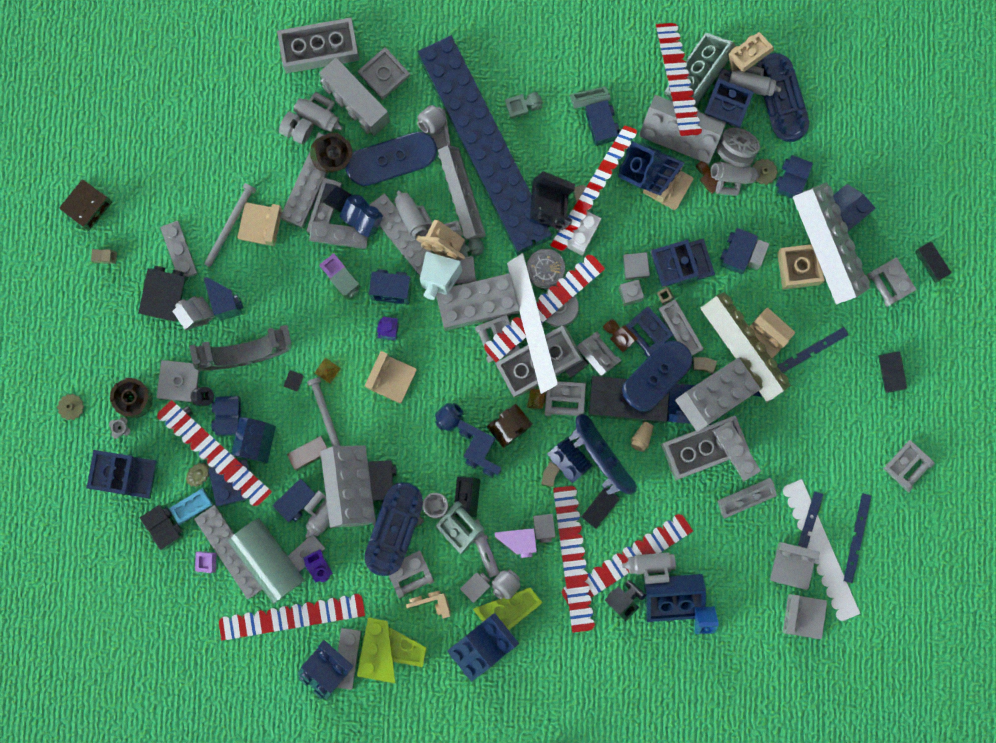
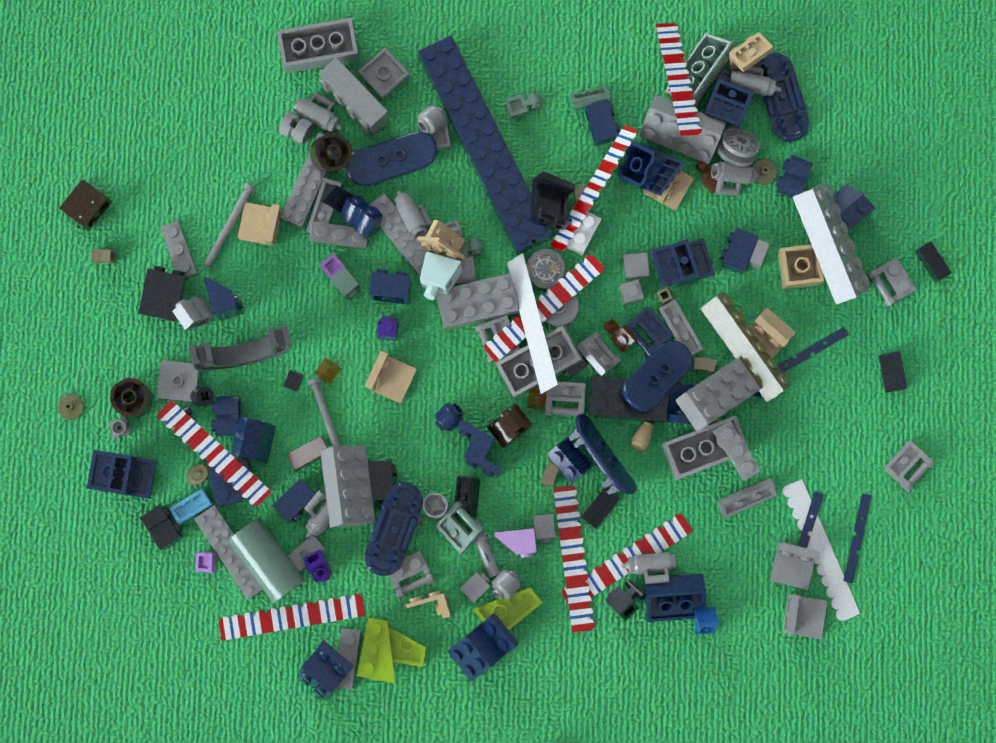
light grey piece [438,145,486,240] -> none

